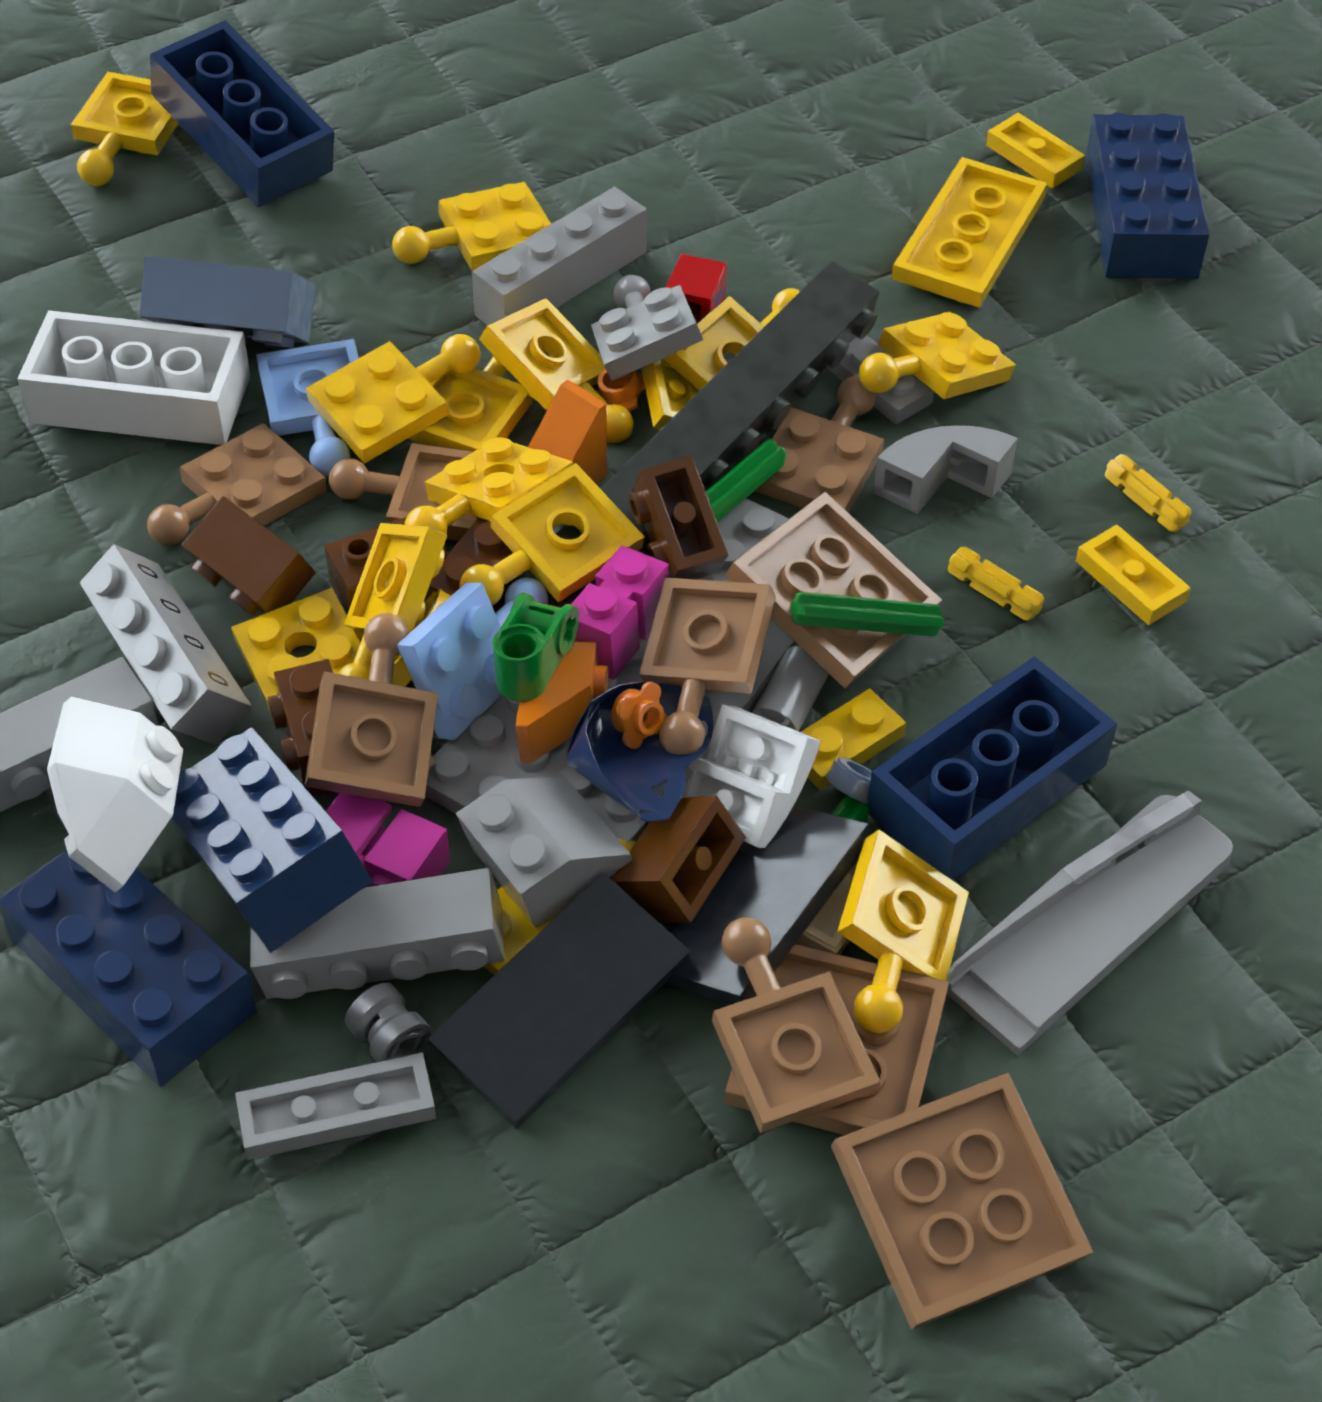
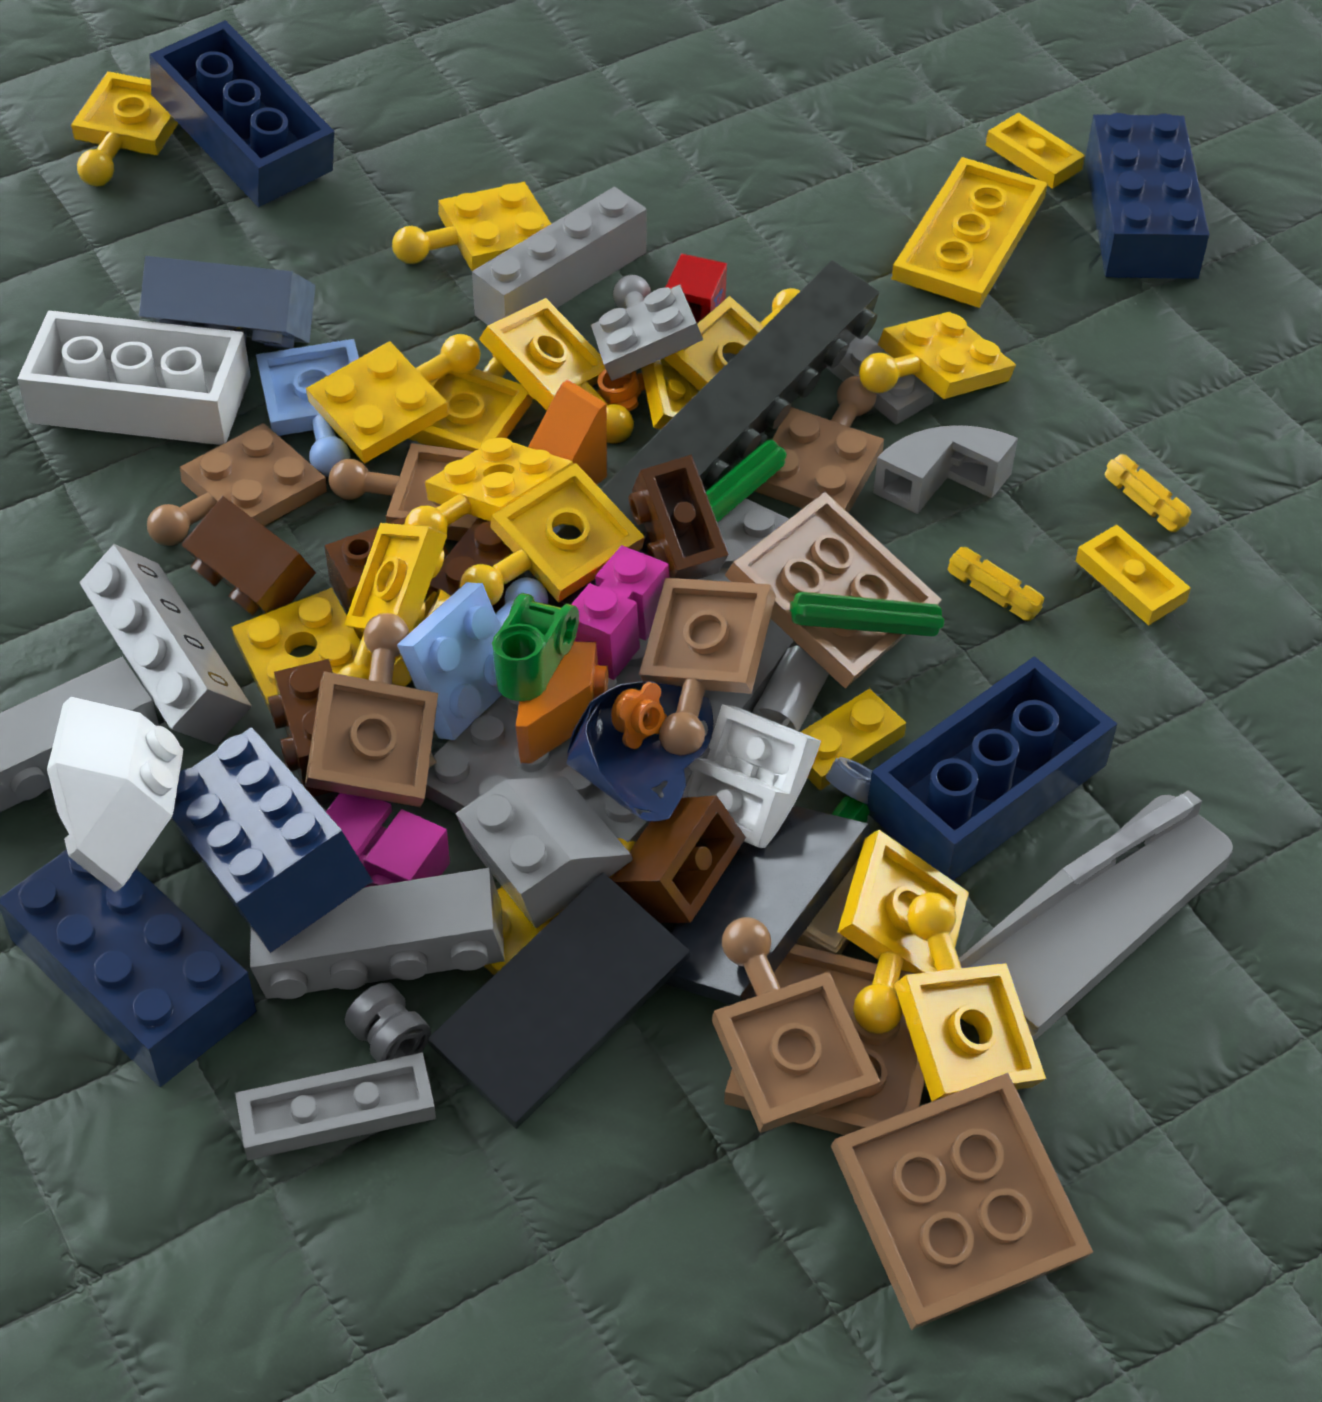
none -> yellow plate [894,893,1046,1102]

